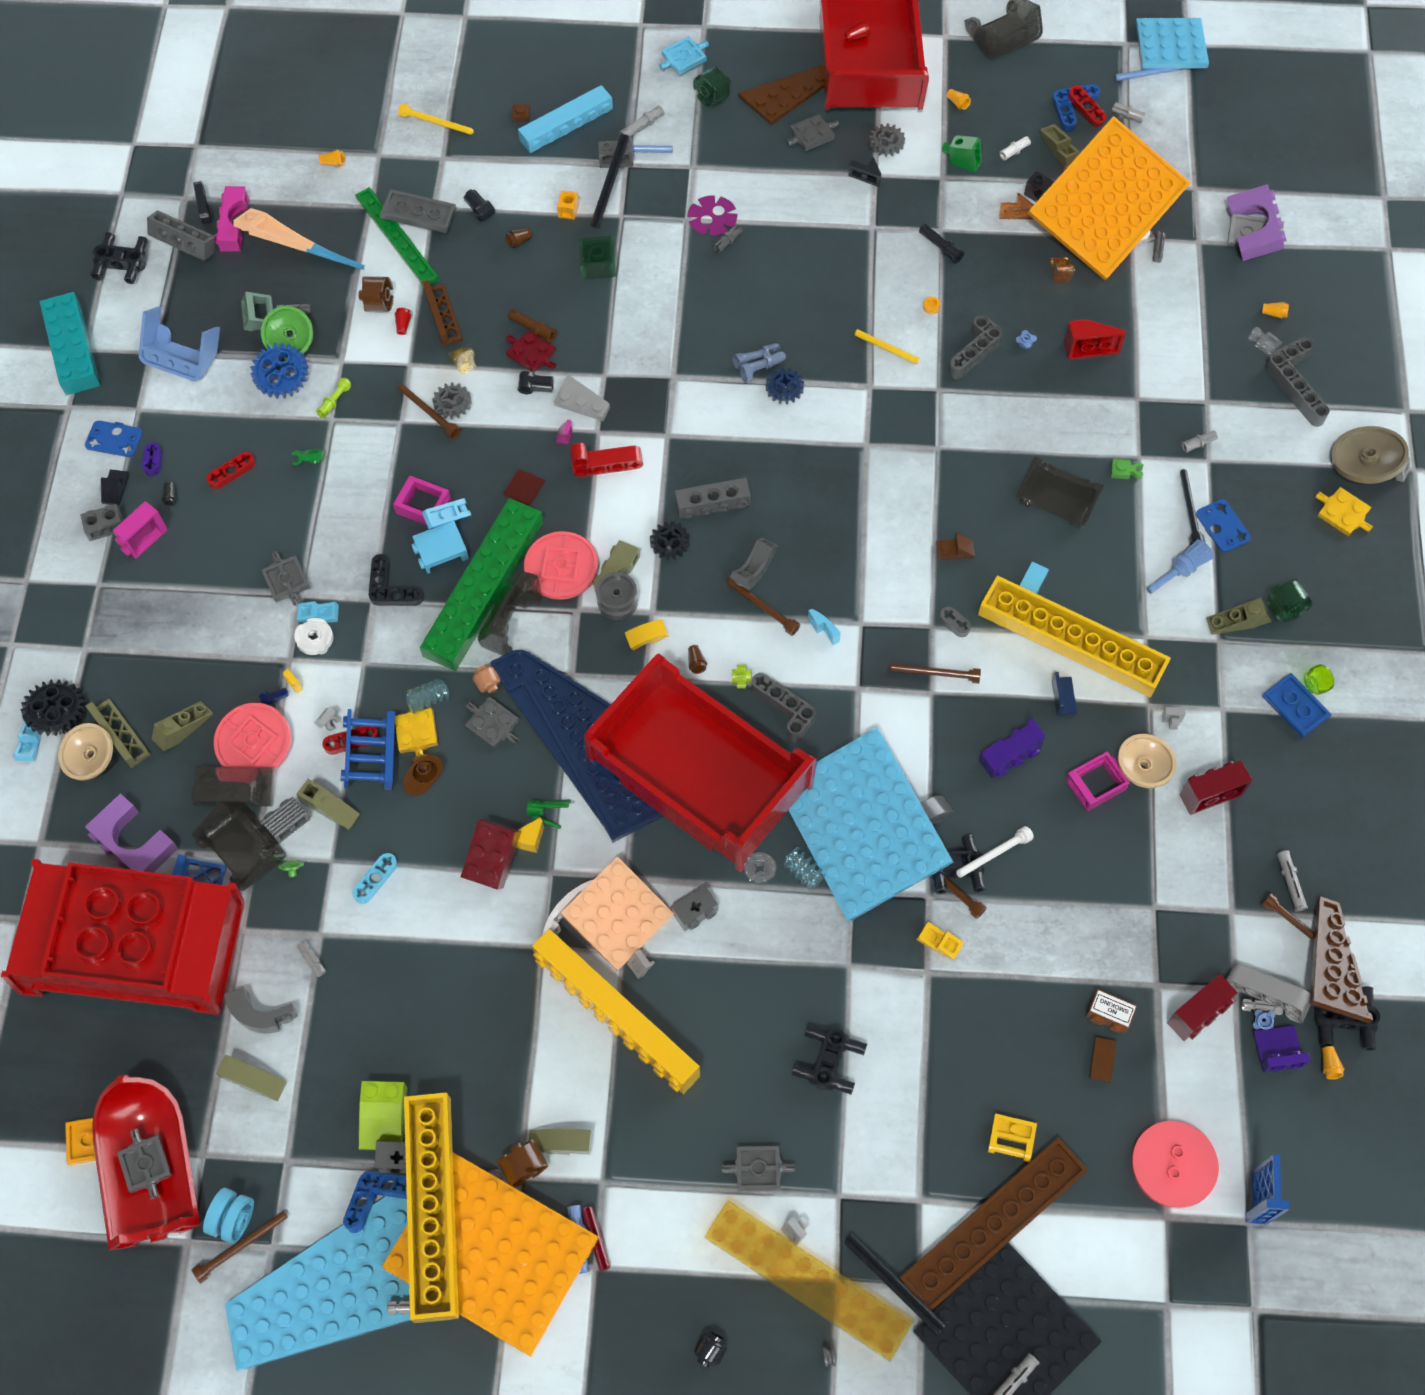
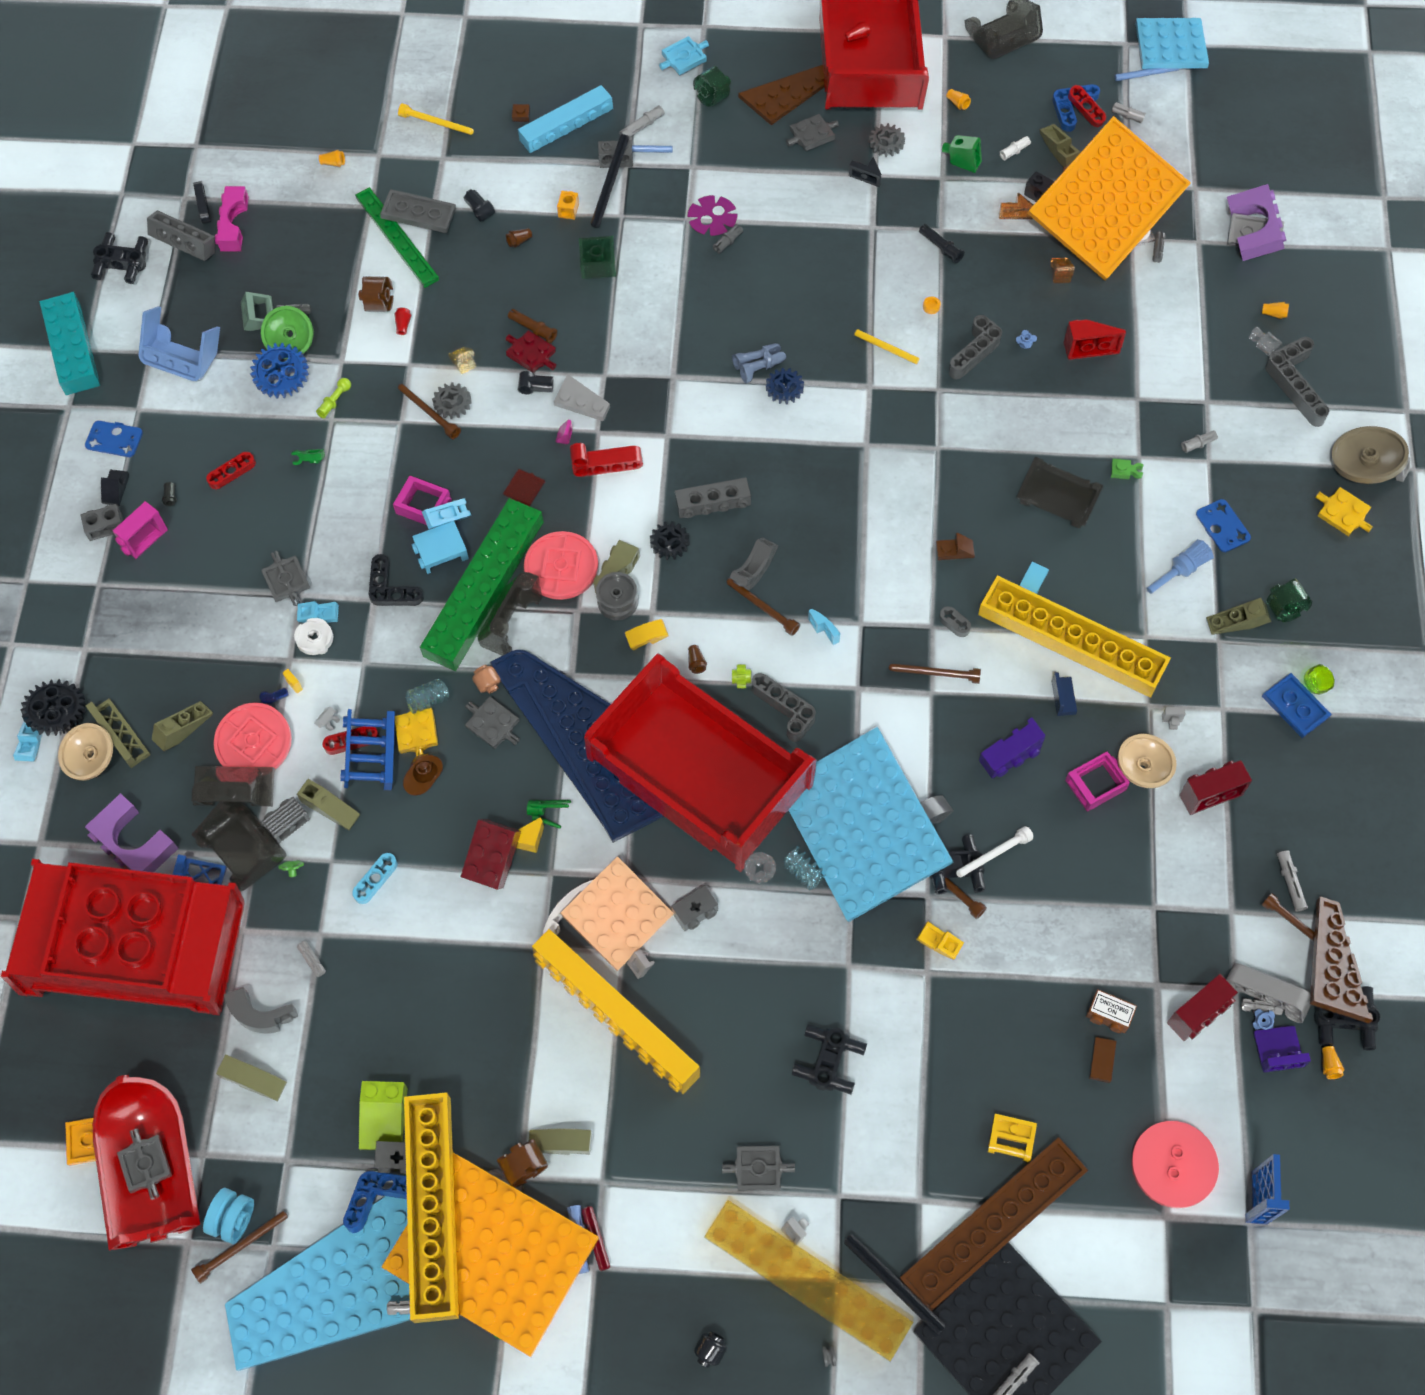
dark purple beam [142,443,162,476] -> none
light nougat plate [234,208,364,270] -> none
reddish brown fence [422,280,463,346] -> none
black piece [1180,469,1205,545] -> none

